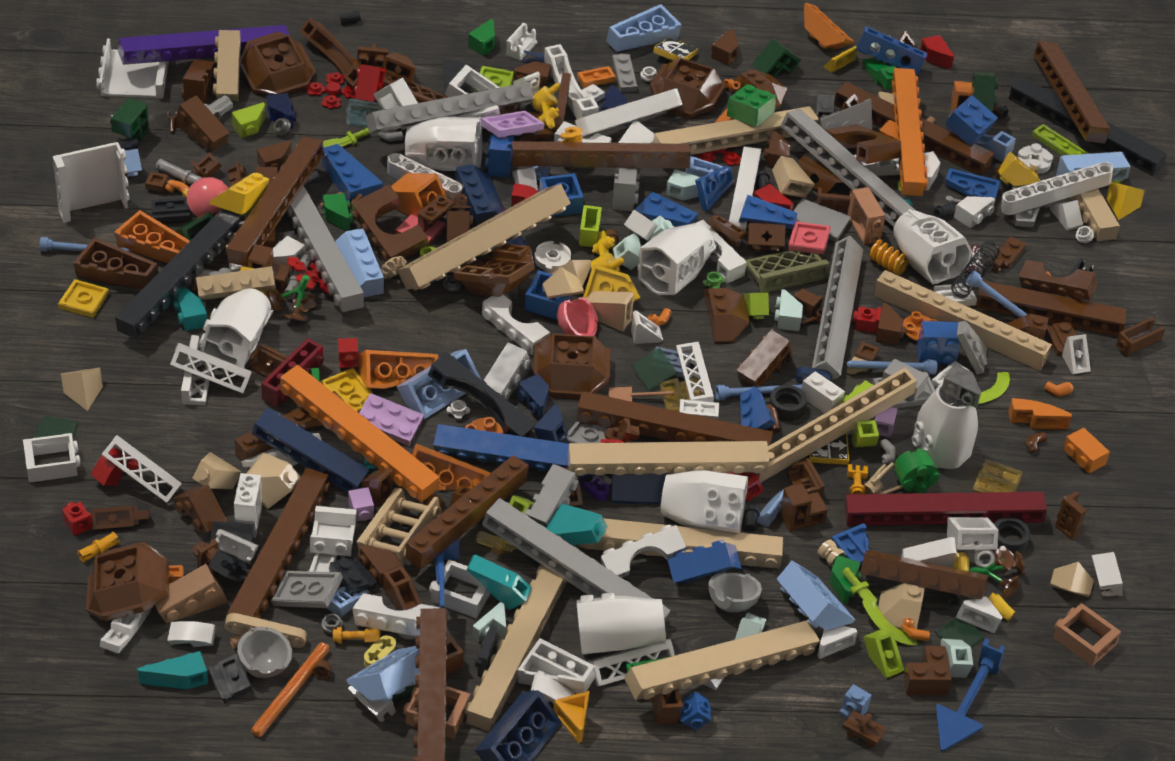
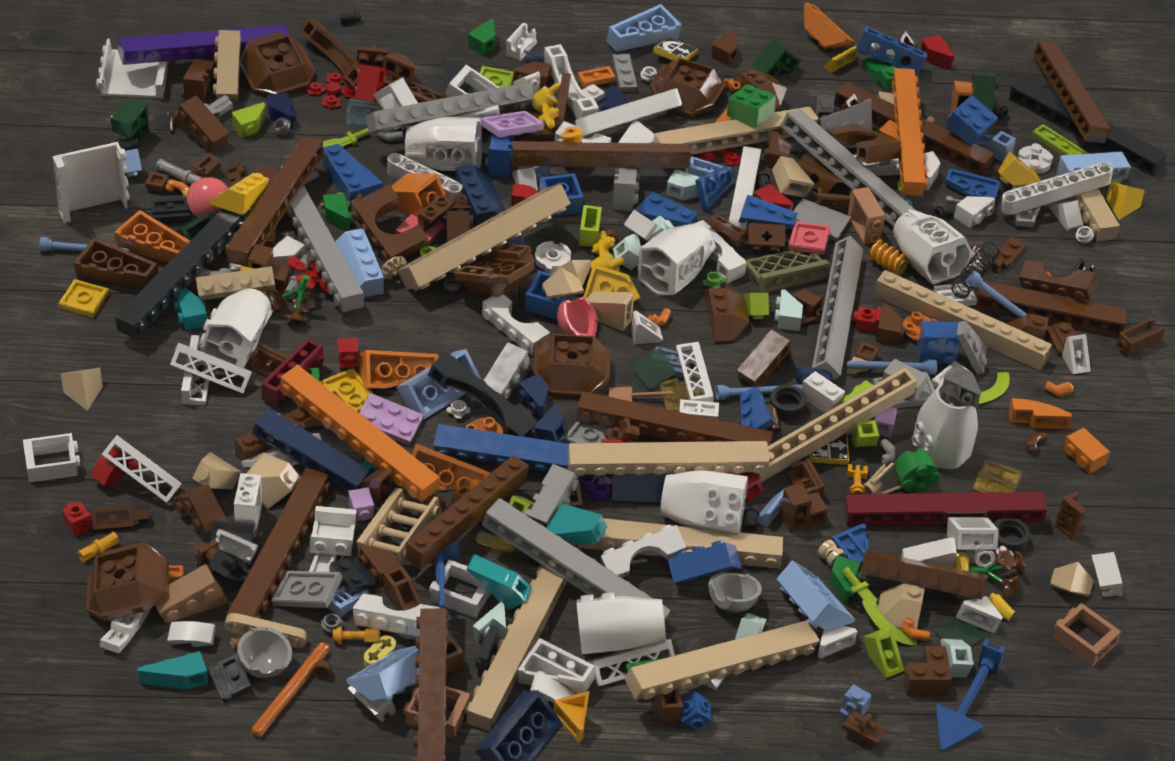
clear green piece [35,415,78,438] -> none
reddish brown slope [257,140,292,173] -> none

